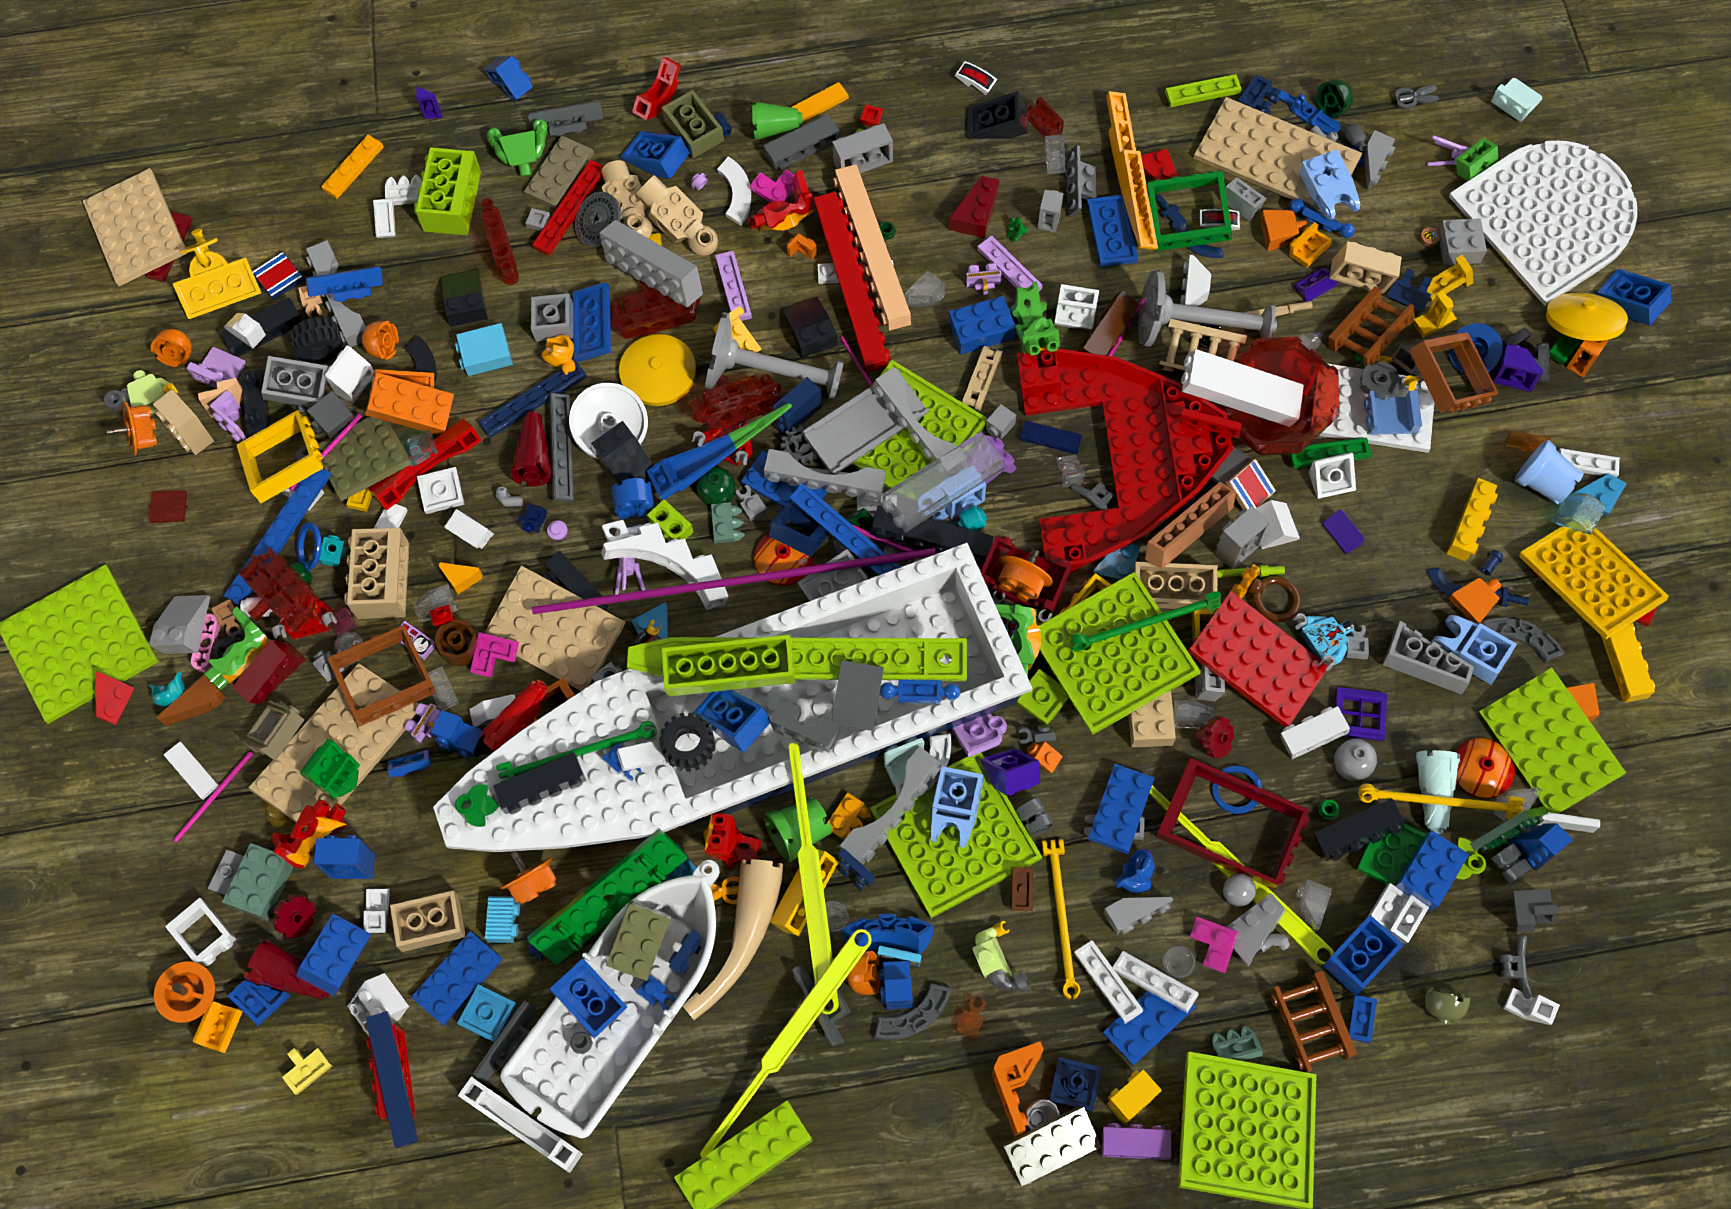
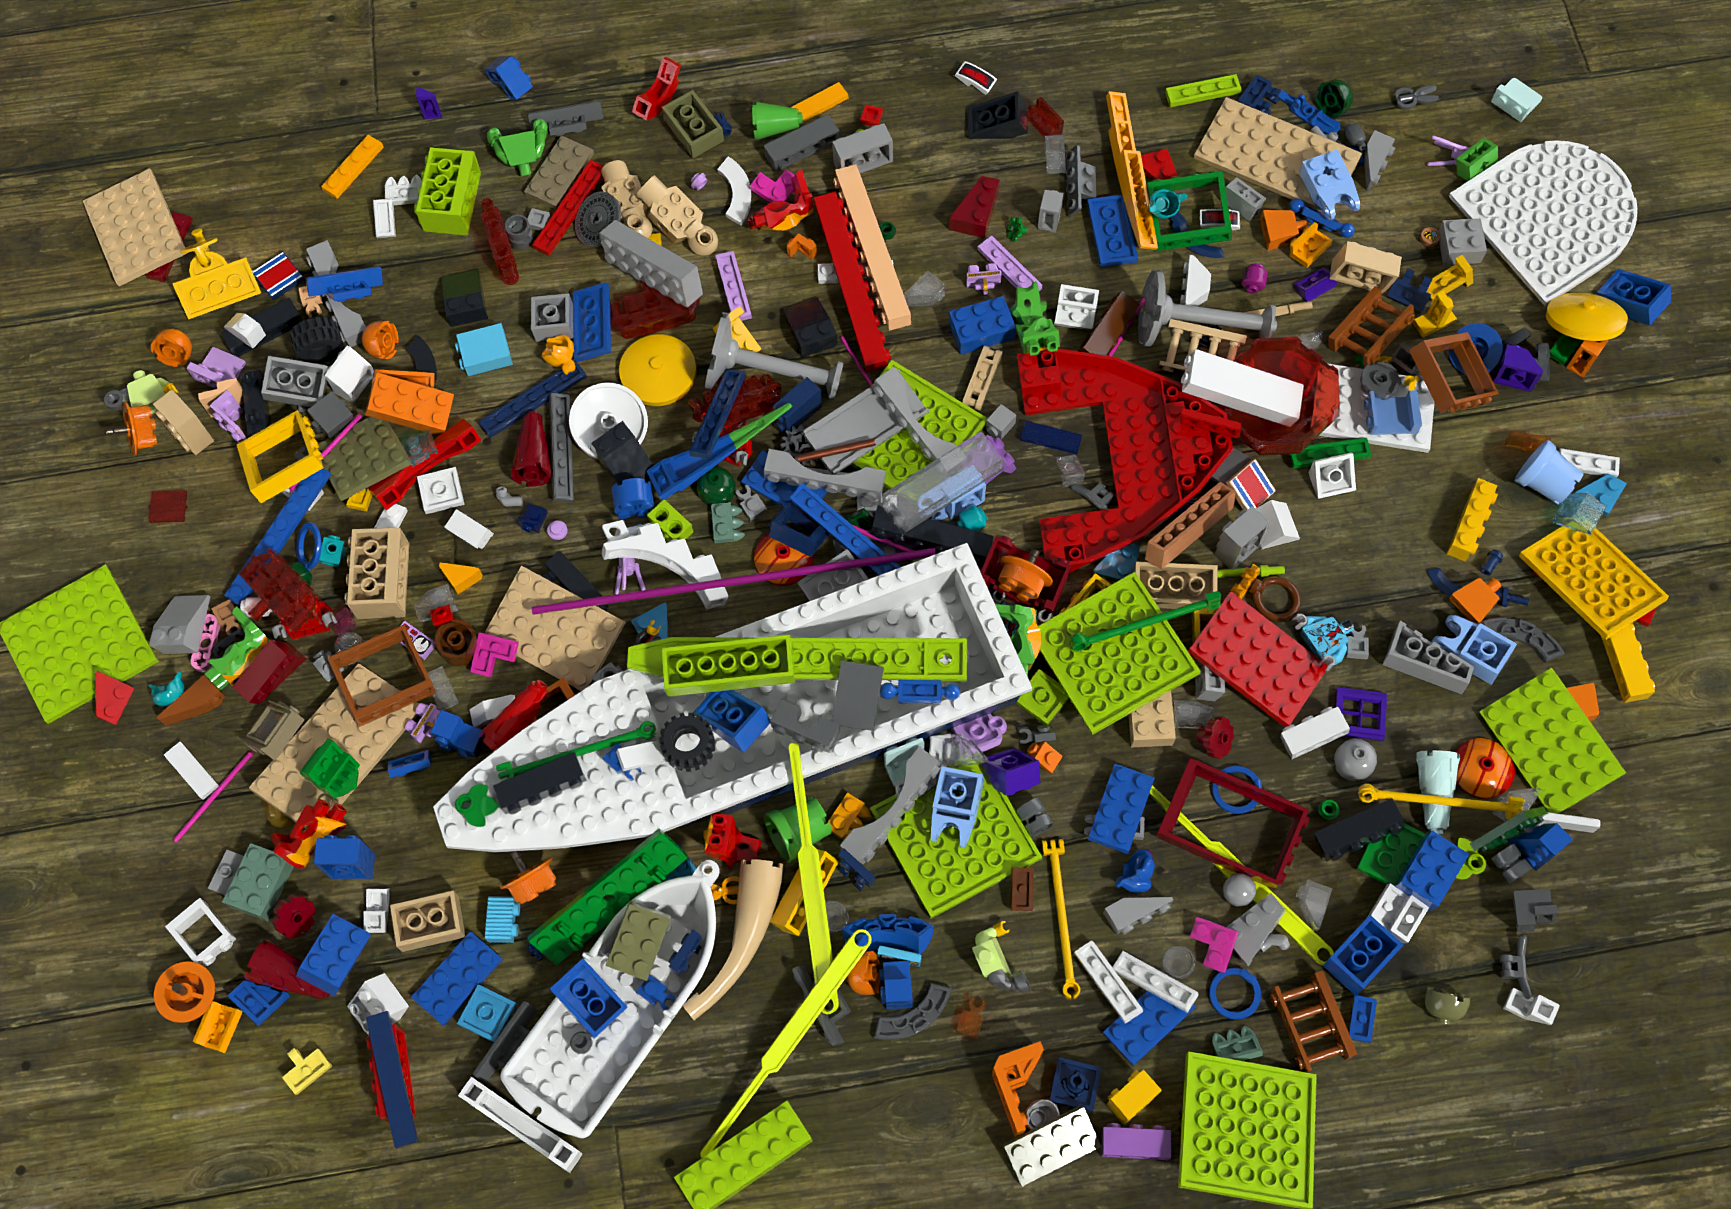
blue slope [621,131,690,179] -> none
dark purple slope [1322,509,1365,555] -> none
none -> dark grey wheel [505,214,533,249]
none -> dark blue tile [689,369,746,459]
none -> copper bar [797,438,876,463]
none -> clear slope [942,734,988,767]
none -> teal hair [1149,189,1187,219]
none -> blue piece [1209,968,1261,1020]
none -> magenta head [1241,263,1268,294]

